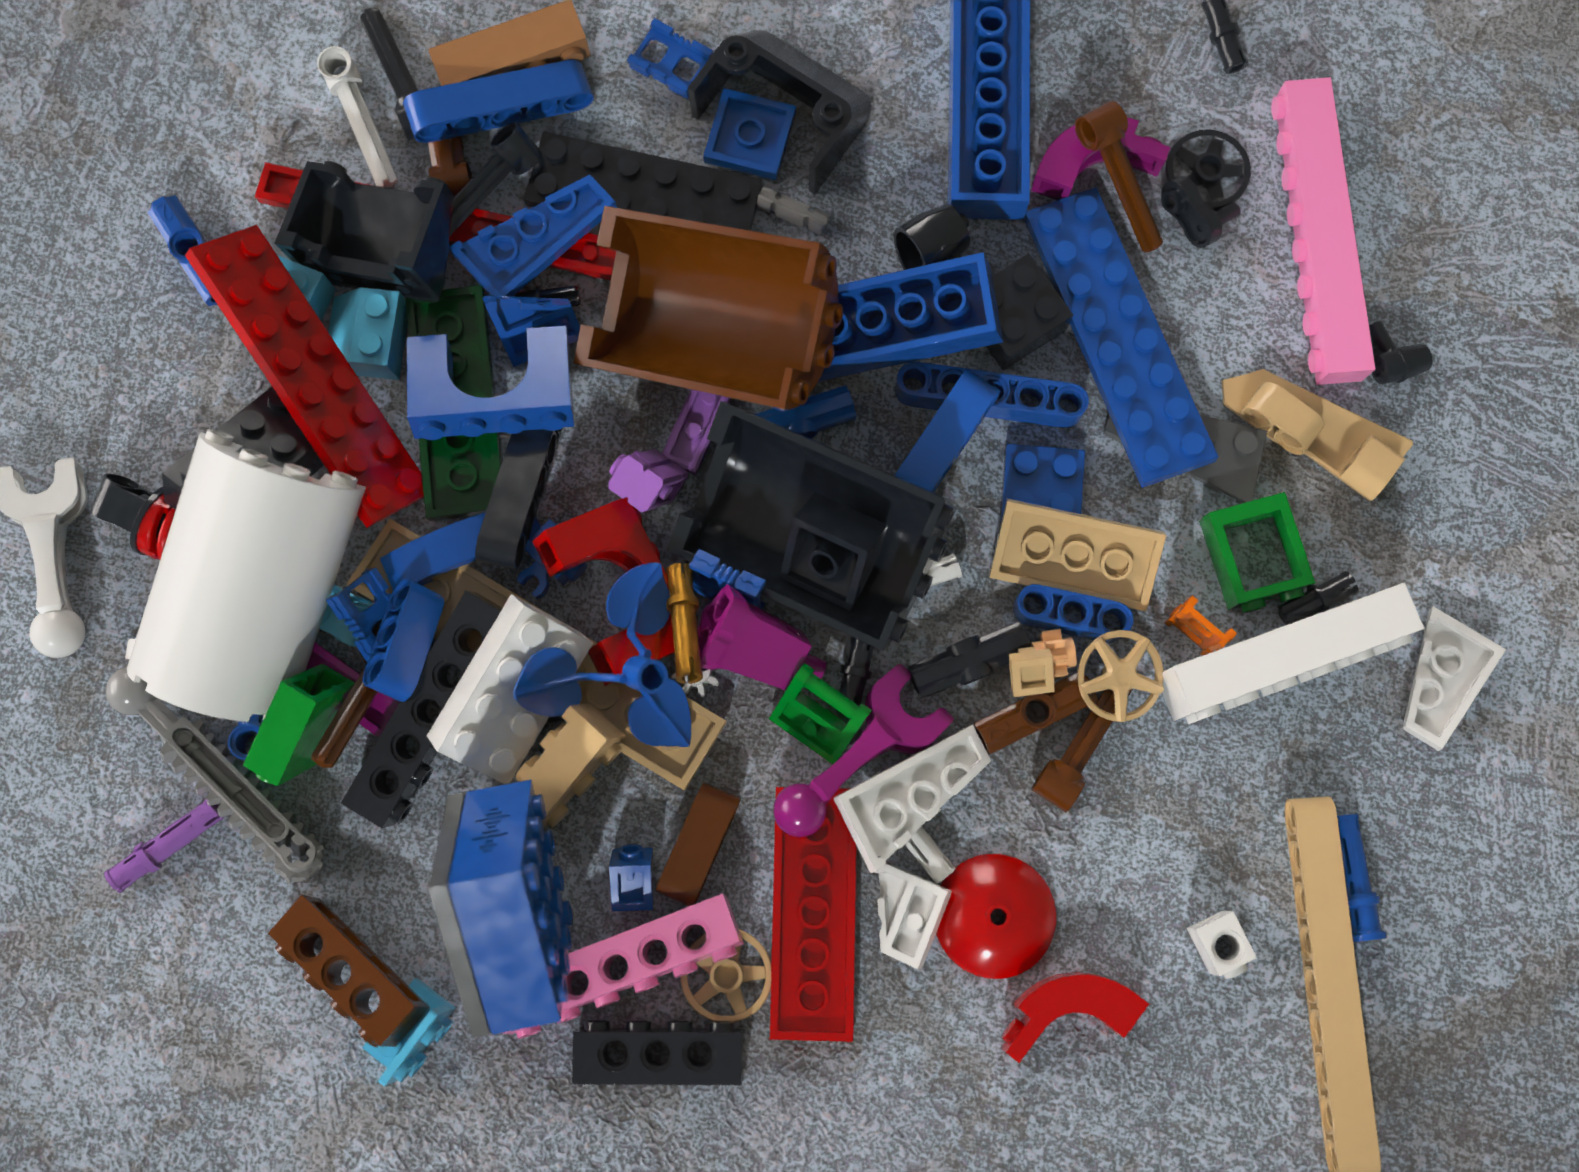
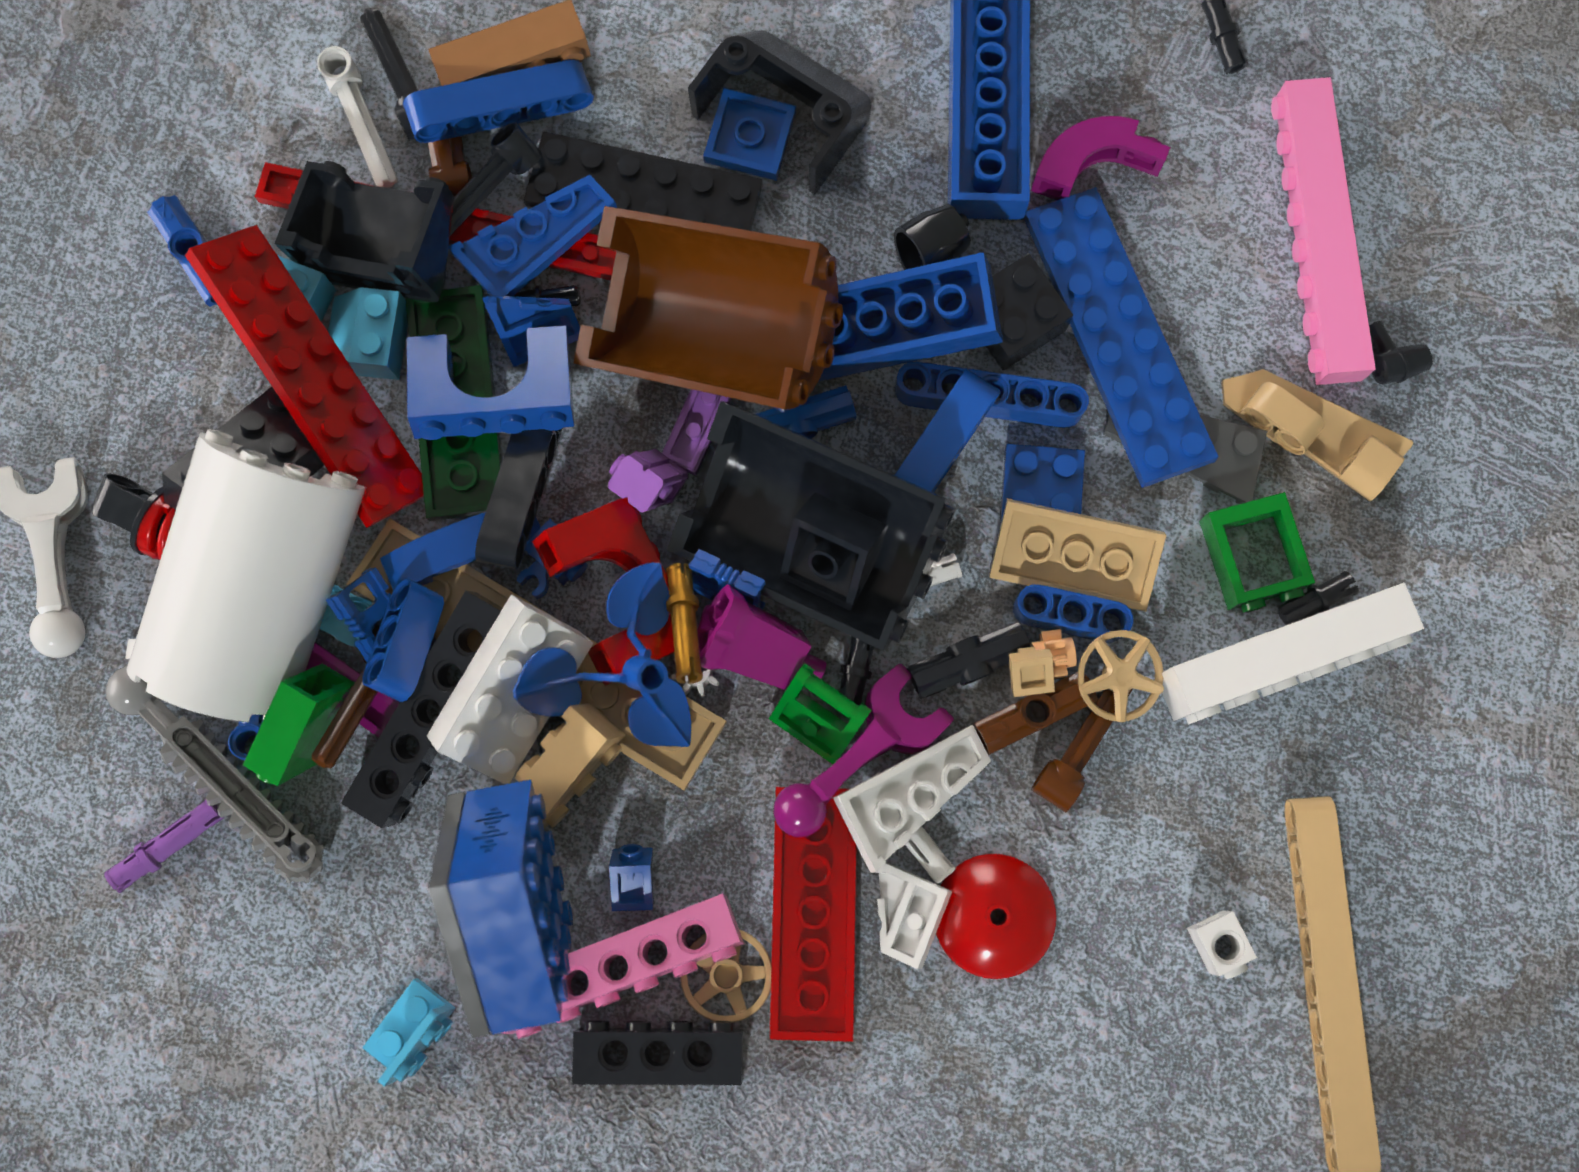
reddish brown brick [268,895,430,1048] -> none
blue piece [627,18,713,100] -> none
reddish brown beam [655,782,741,906] -> none
light grey axle [757,187,829,234] -> none
red arch [1001,972,1149,1063] -> none
reddish brown axle [1075,101,1163,253] -> none
black piece [1161,176,1241,248] -> none
orange piece [1164,595,1237,656] -> none
black wheel [1165,129,1251,210] -> none
blue pin [1337,814,1387,942] -> none
white wing [1402,606,1506,751] -> none

